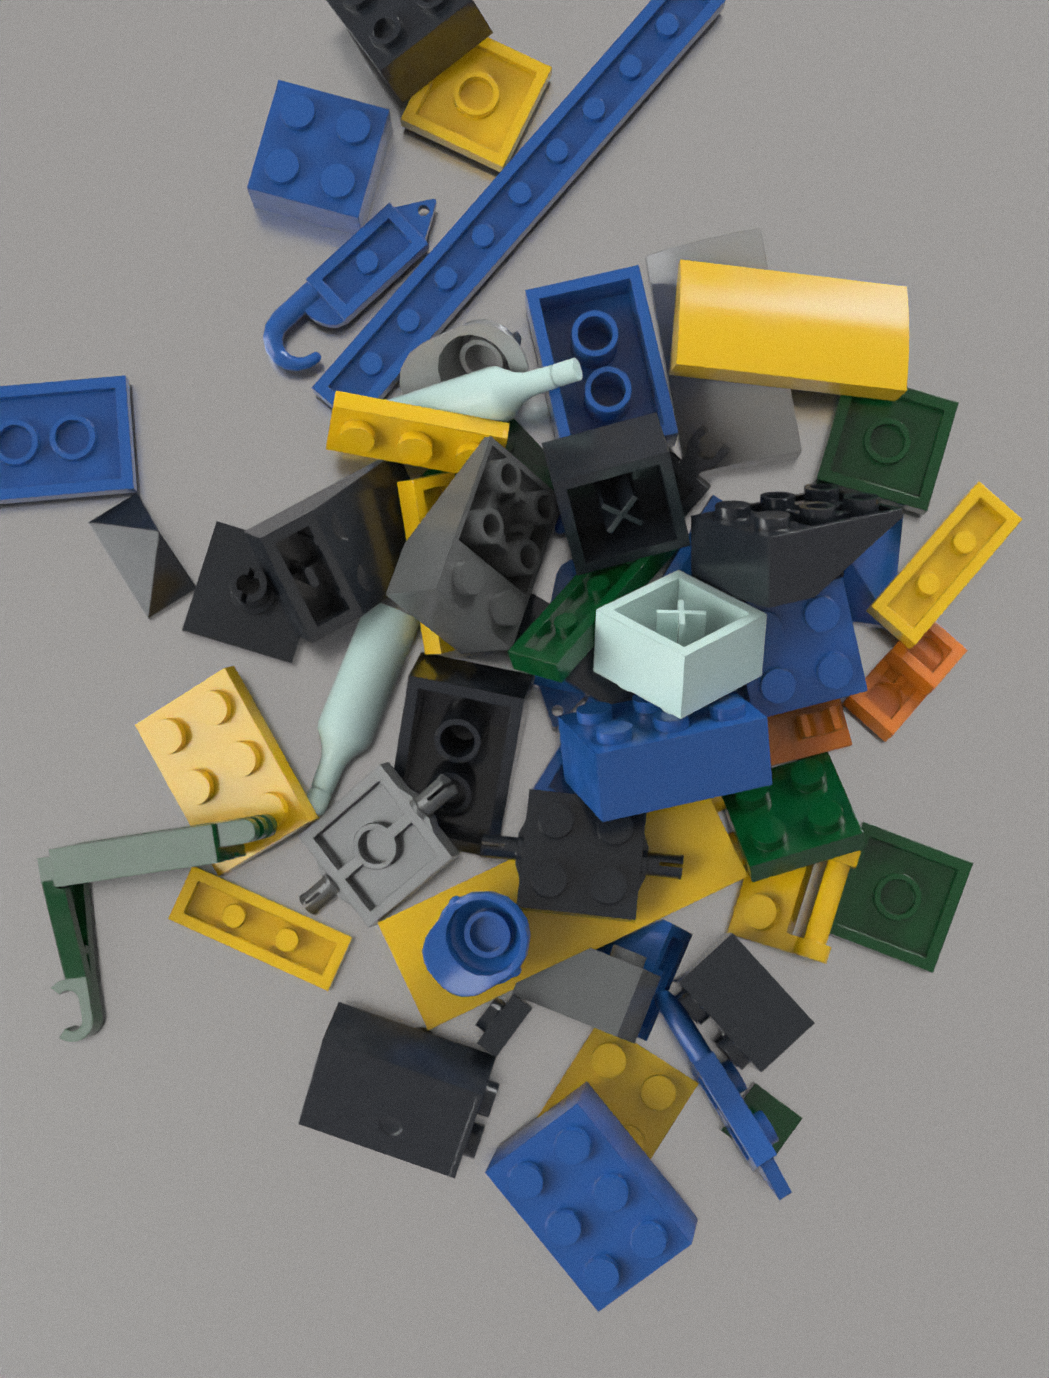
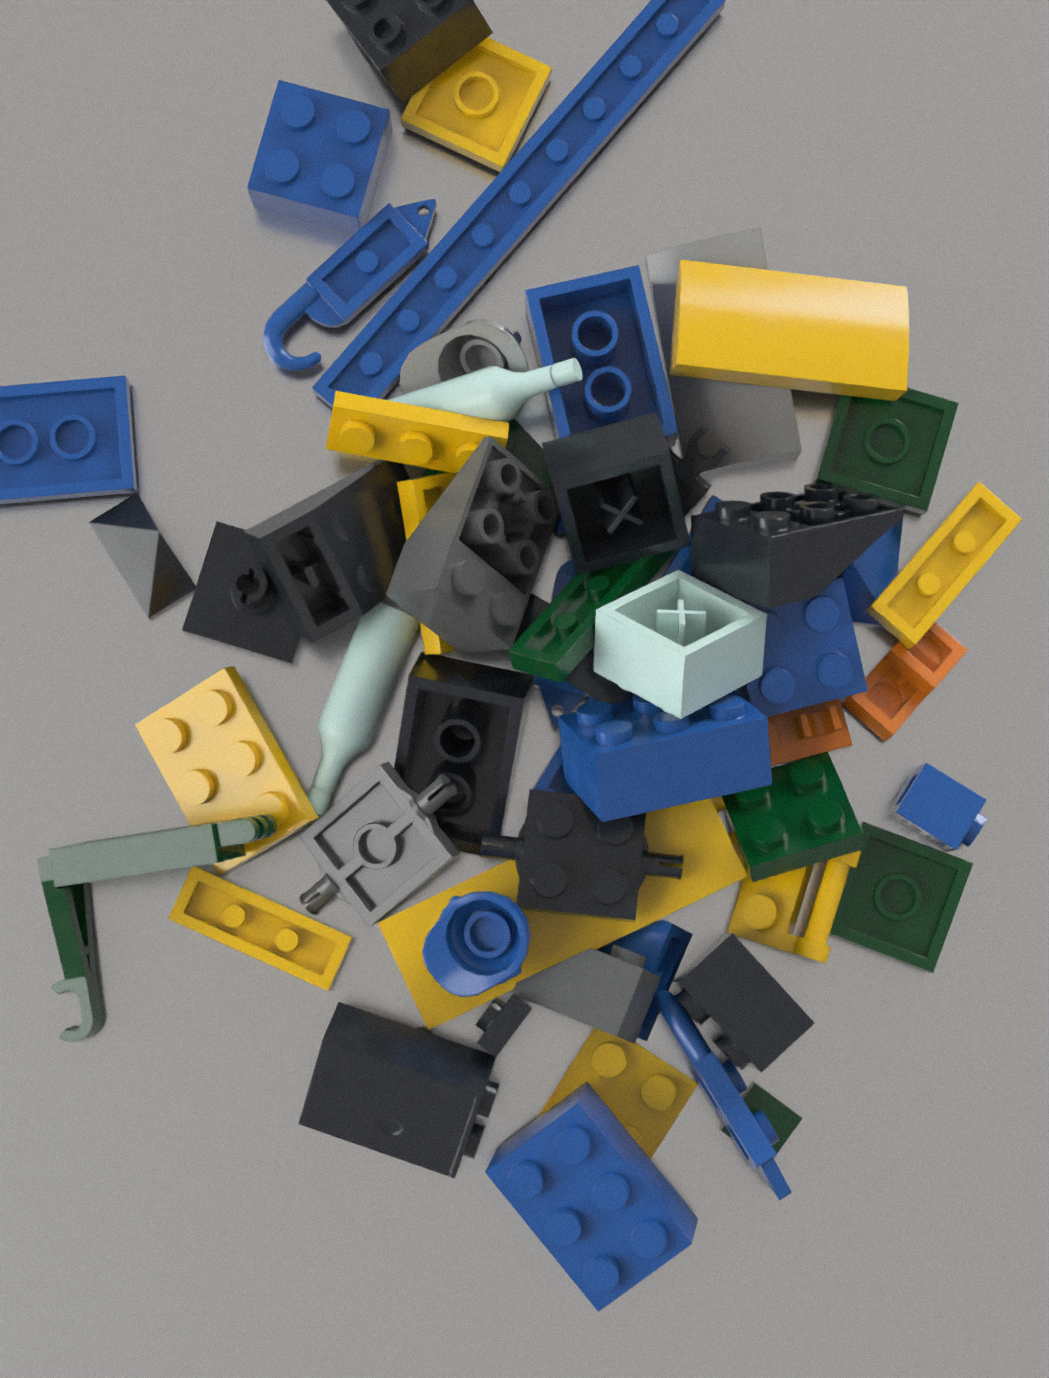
none -> blue brick [888,763,987,852]

